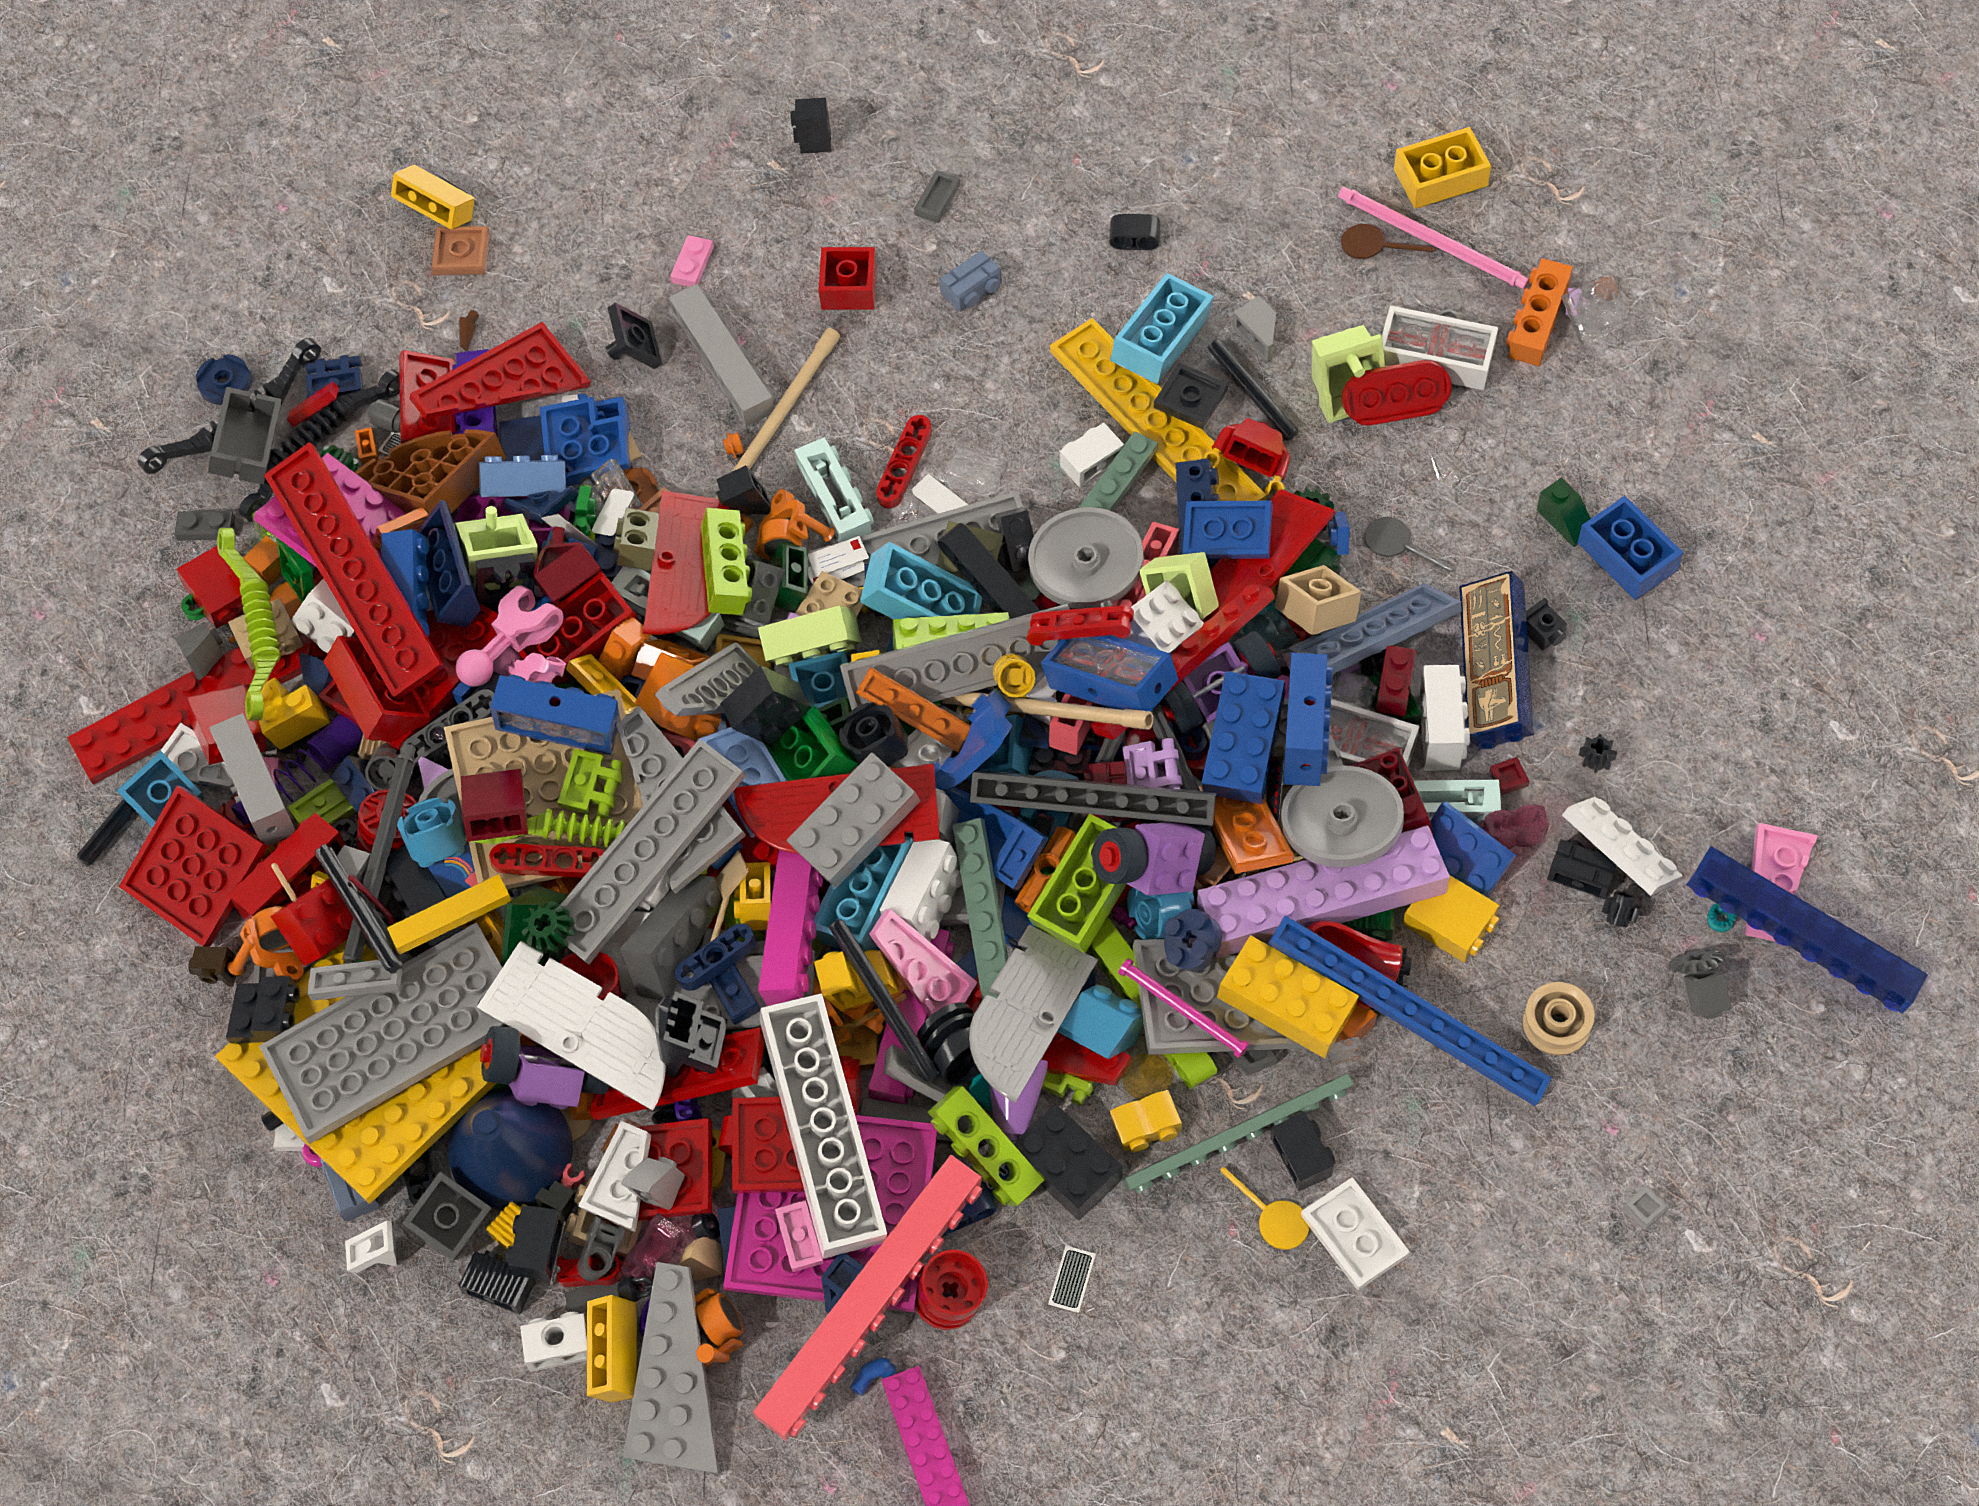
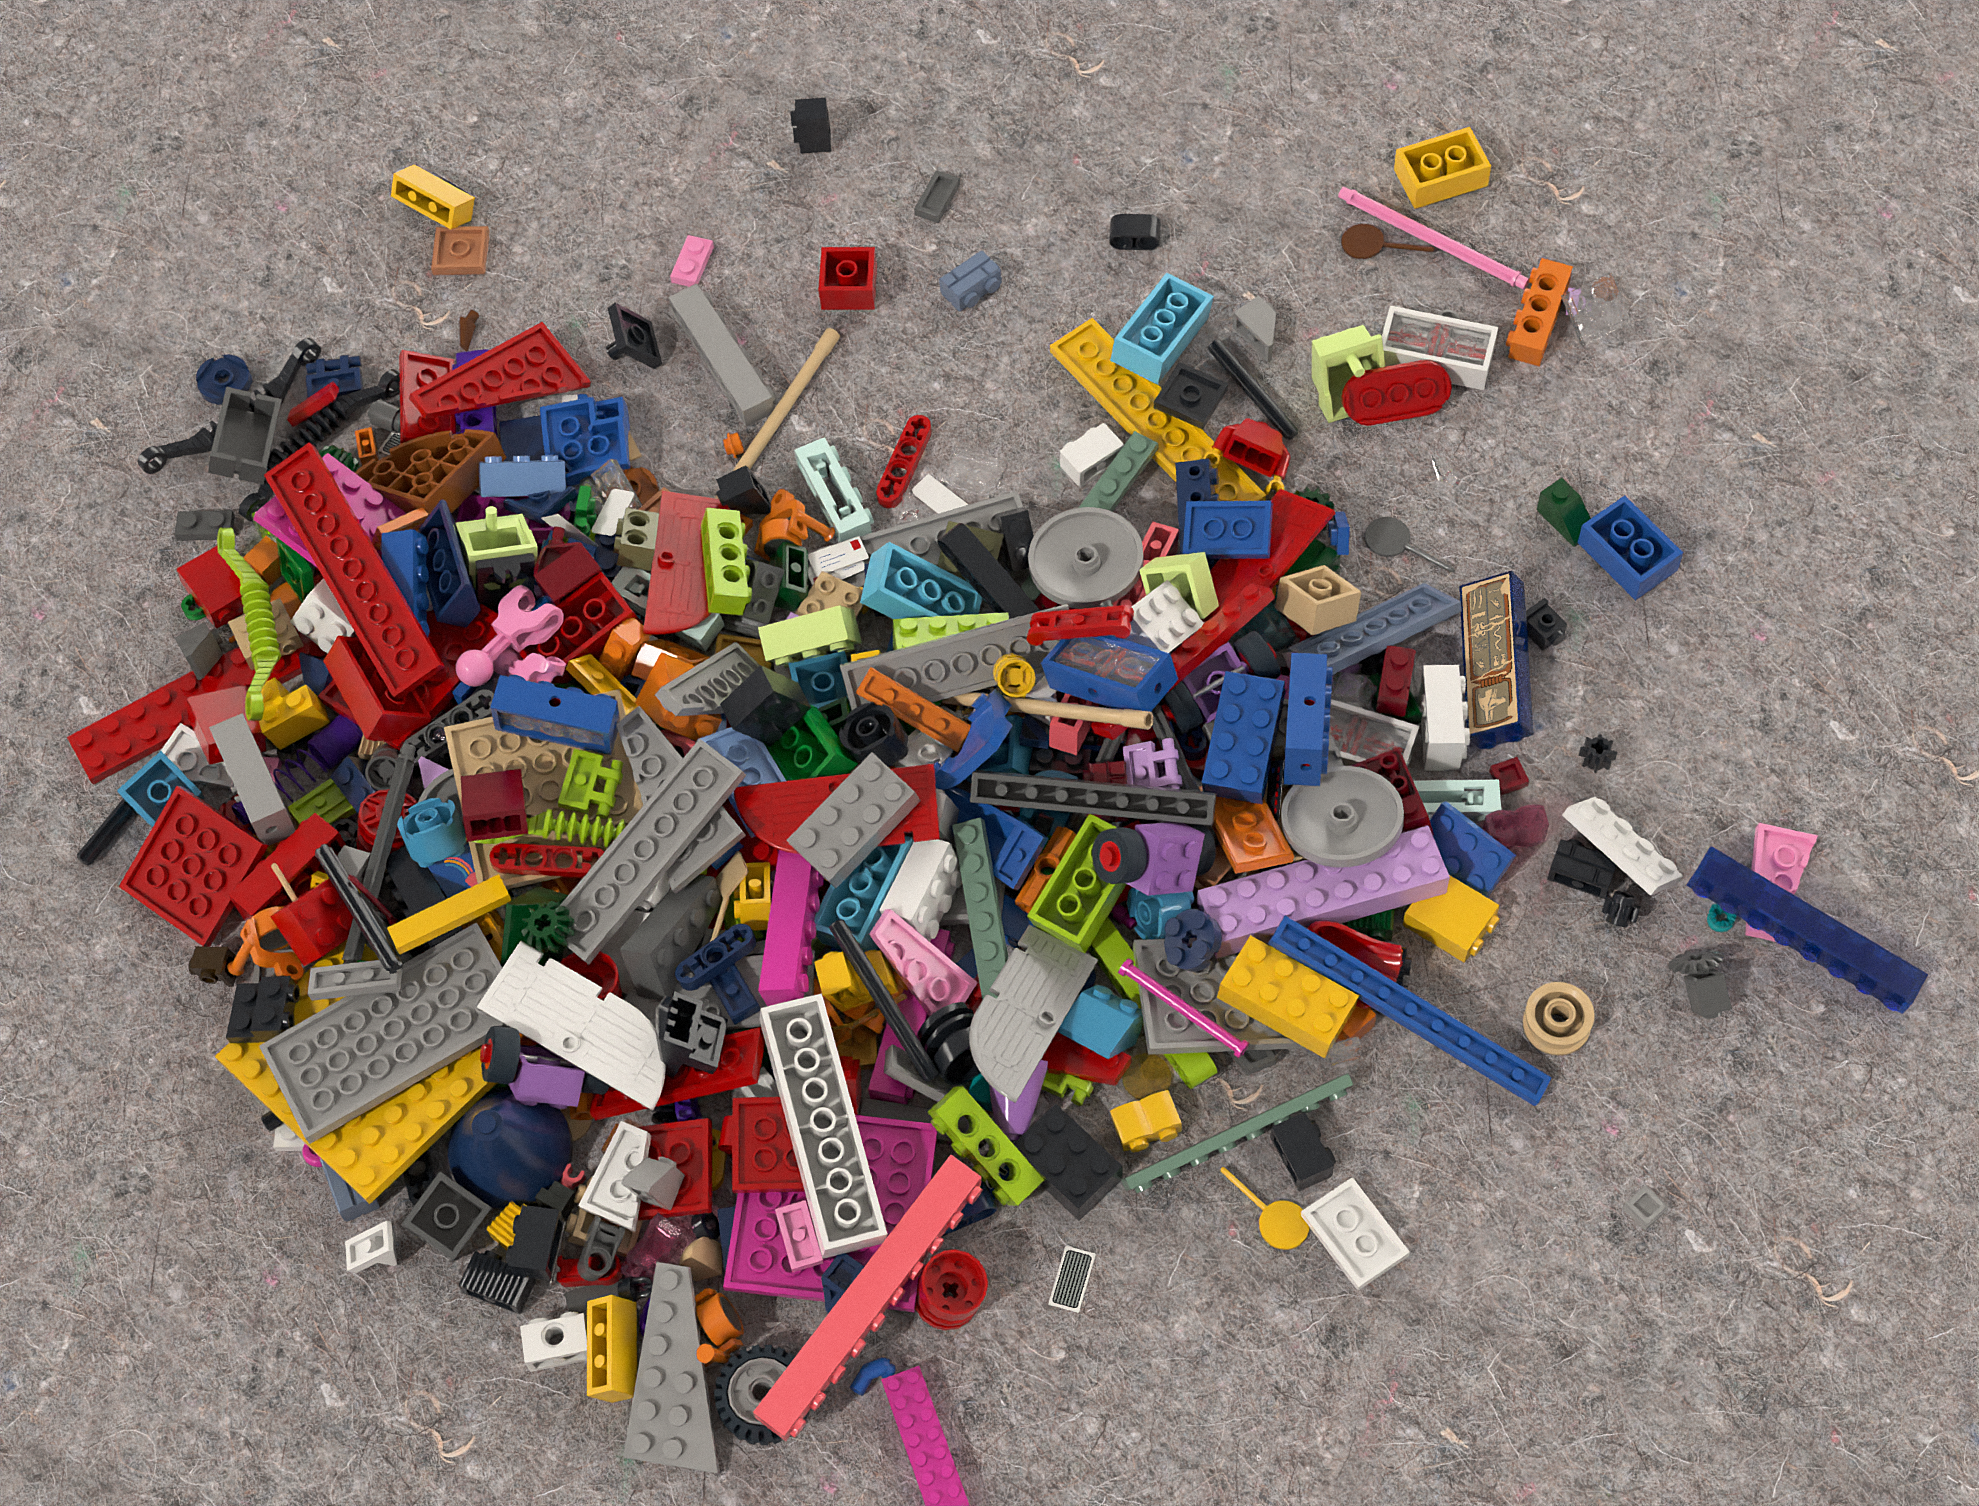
none -> wheel [714,1345,809,1446]

